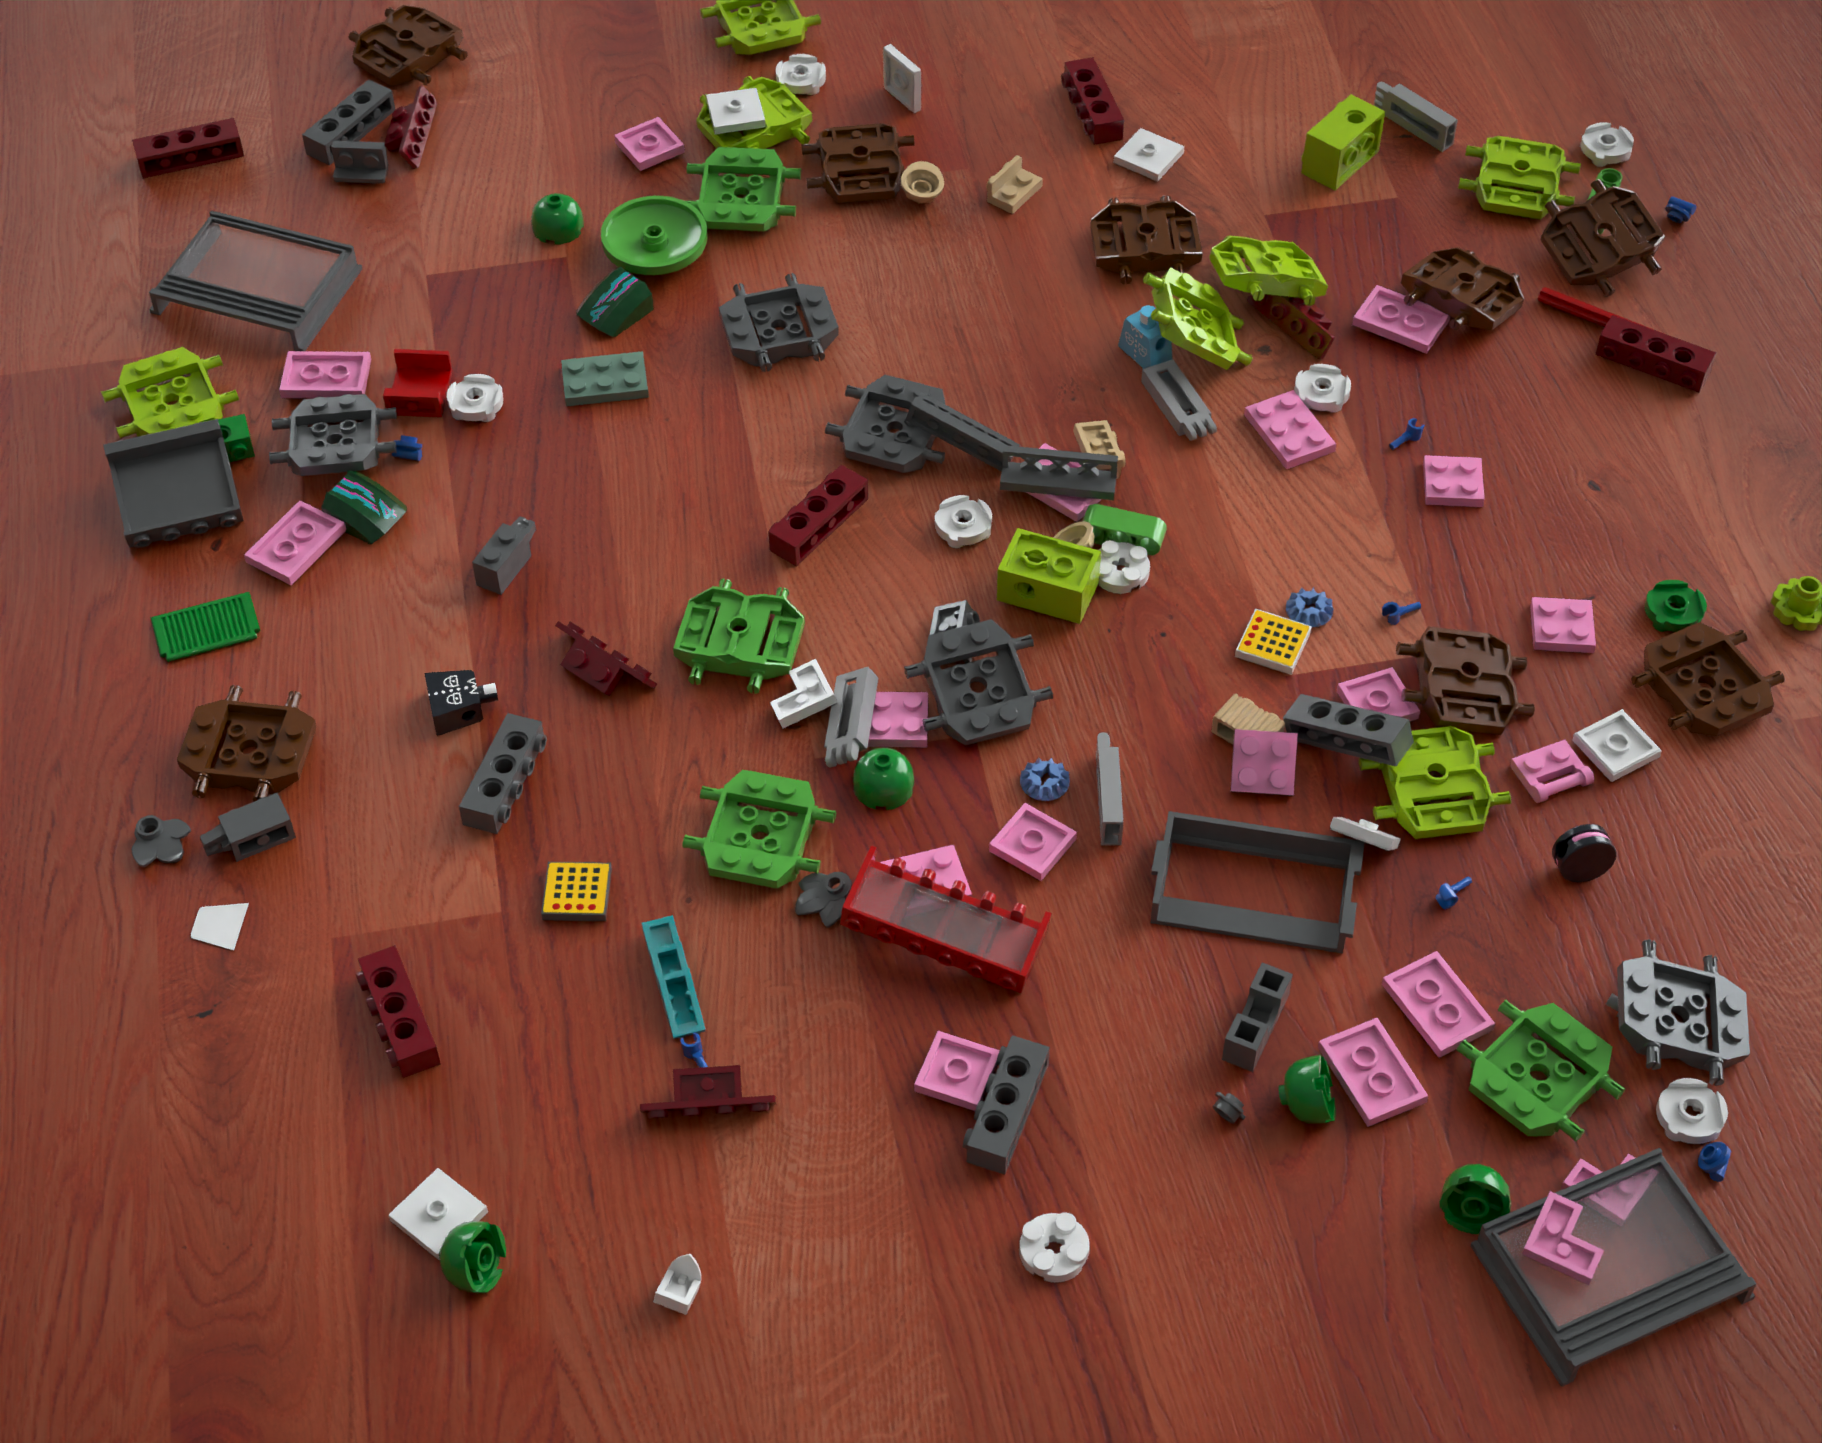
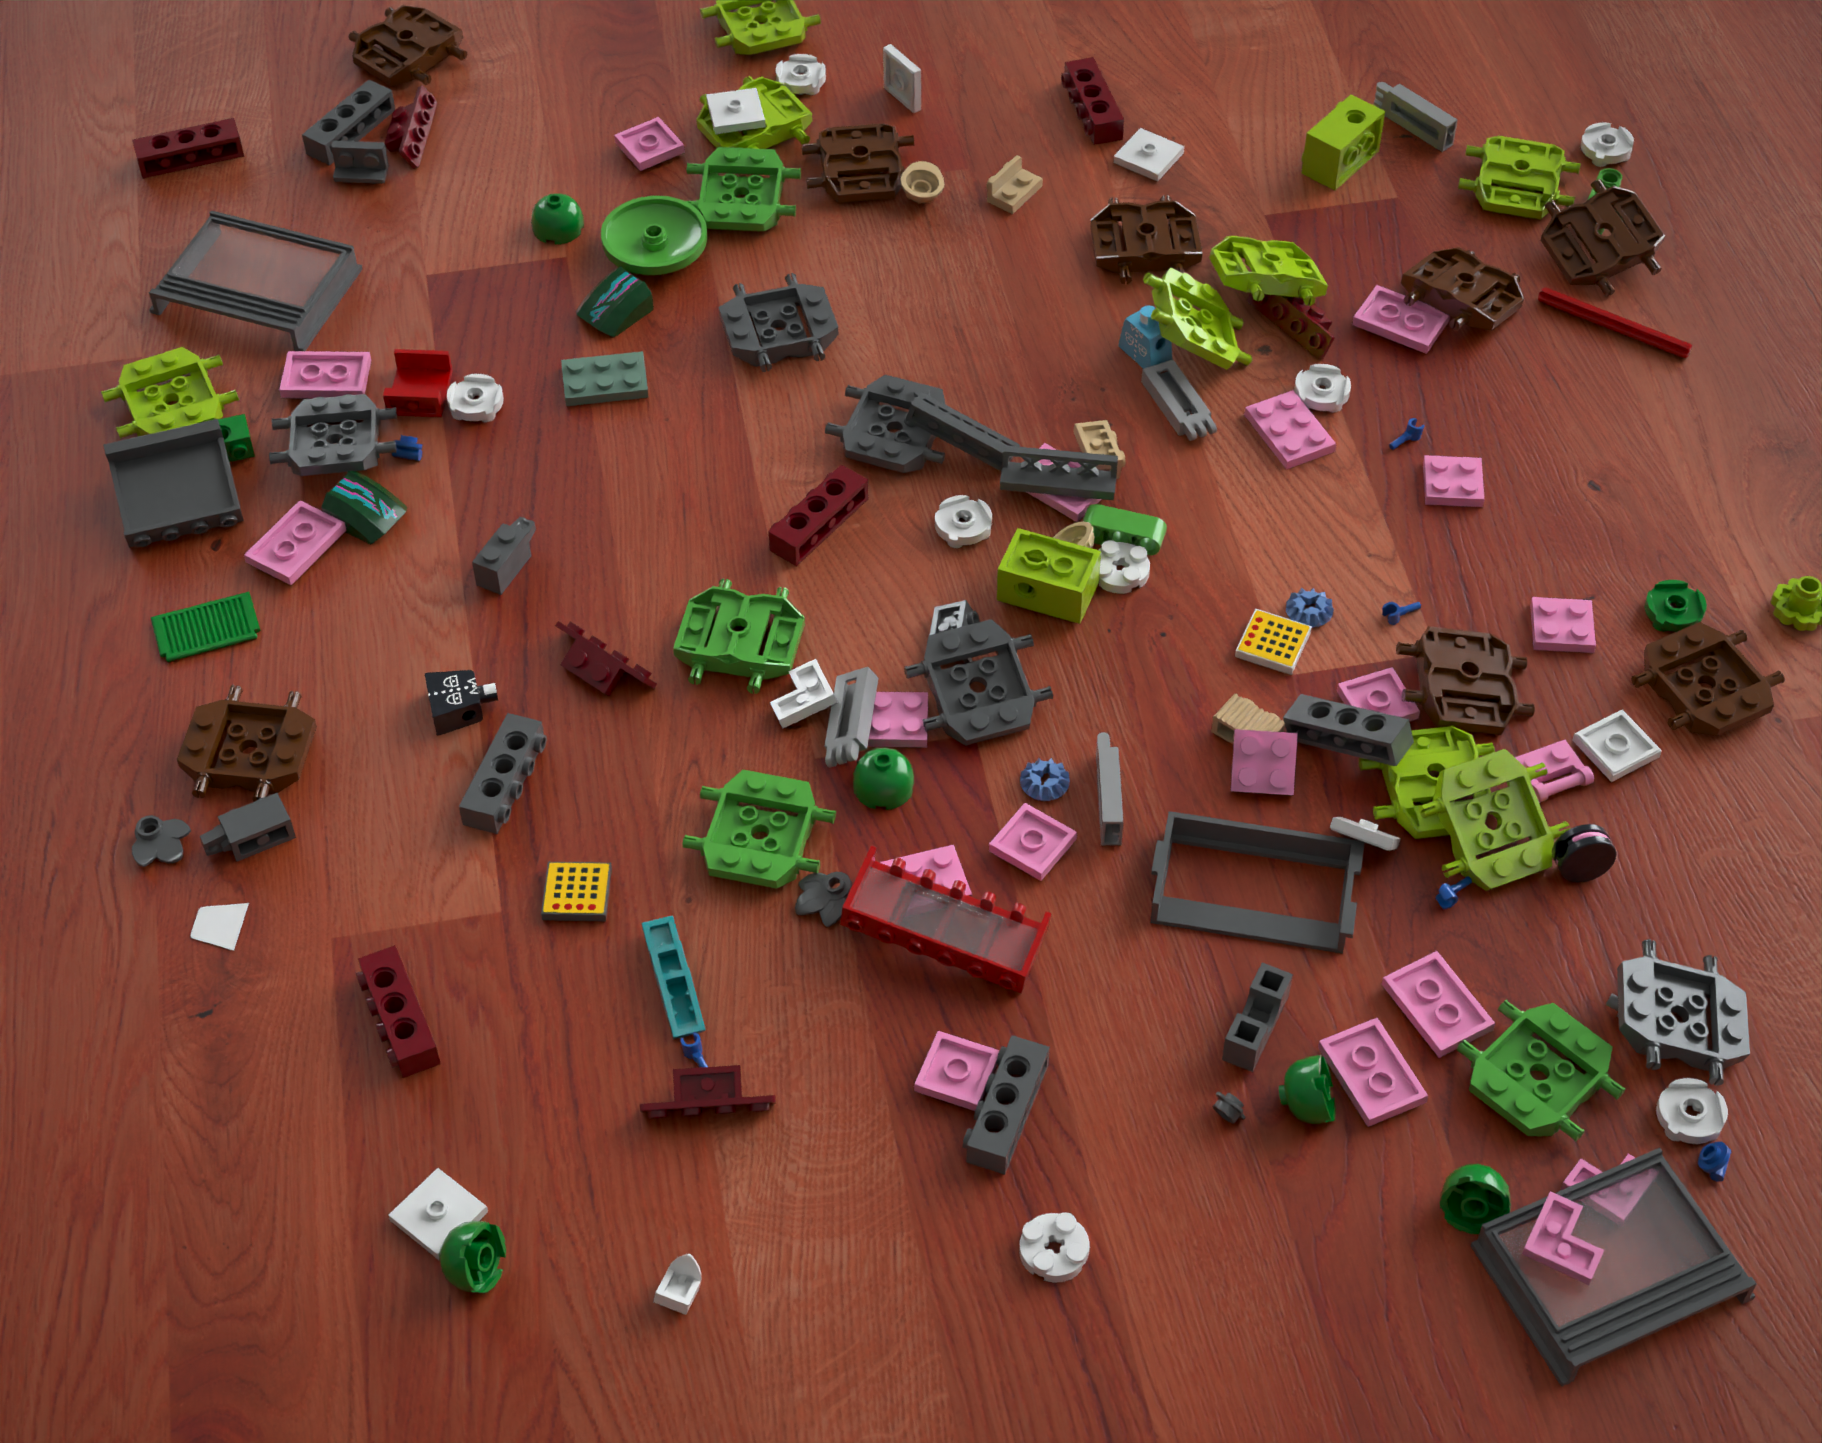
dark red brick [1595,315,1717,393] -> none
blue plate [1665,196,1697,223] -> none
none -> lime piece [1419,749,1571,891]

